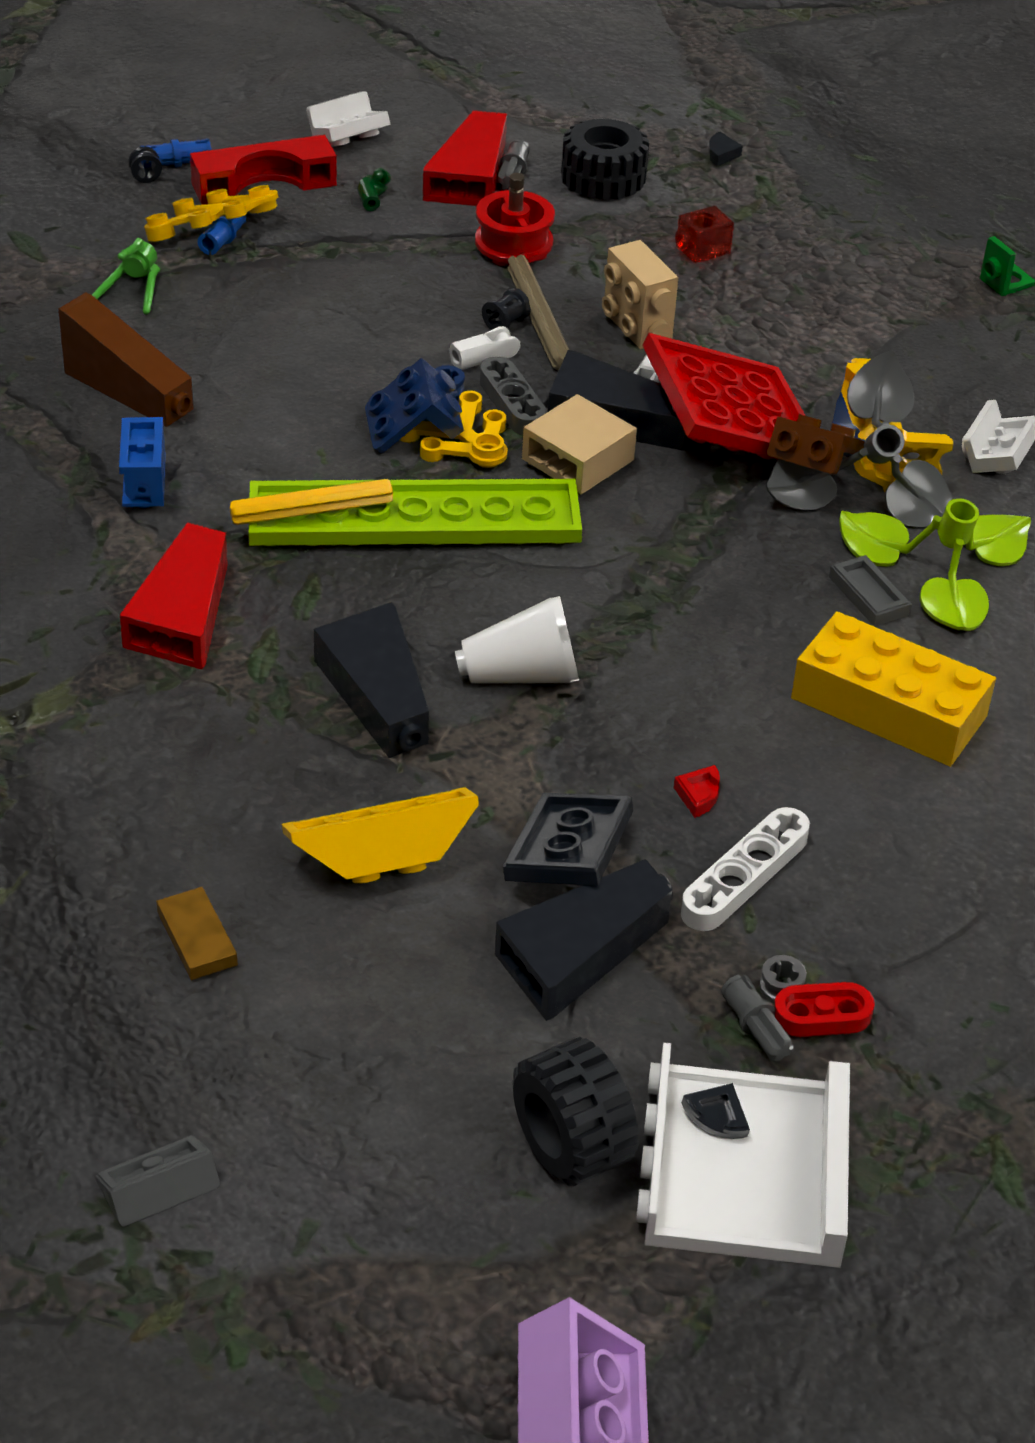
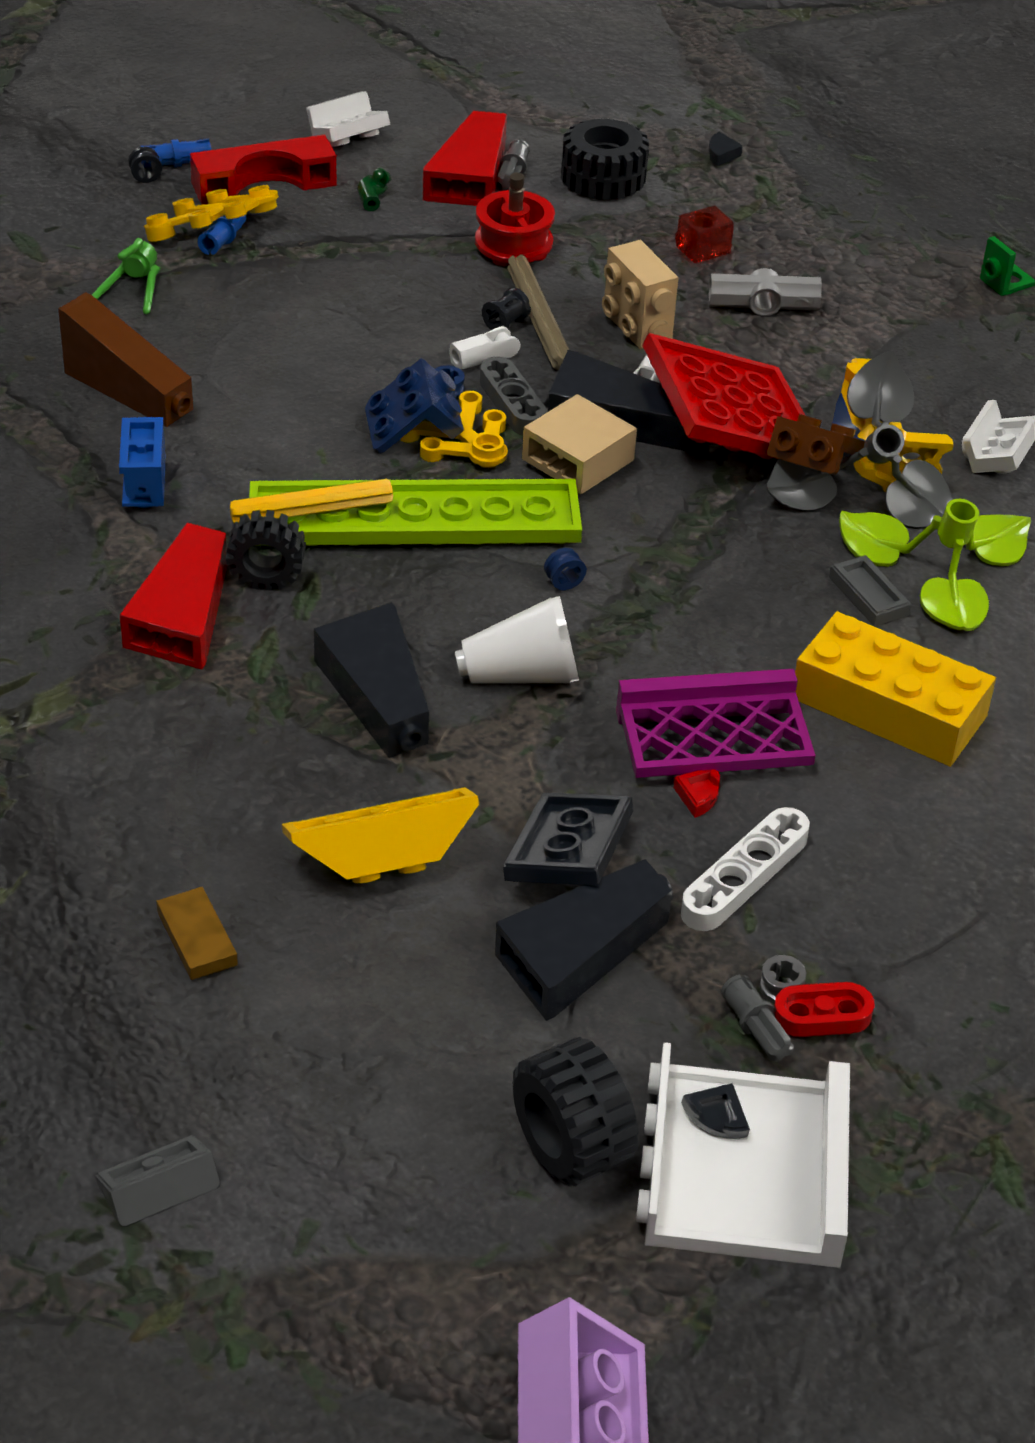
none -> black tyre [226,510,306,591]
none -> dark blue bush [544,548,587,590]
none -> magenta fence [616,669,816,778]
none -> light grey piece [708,268,822,316]

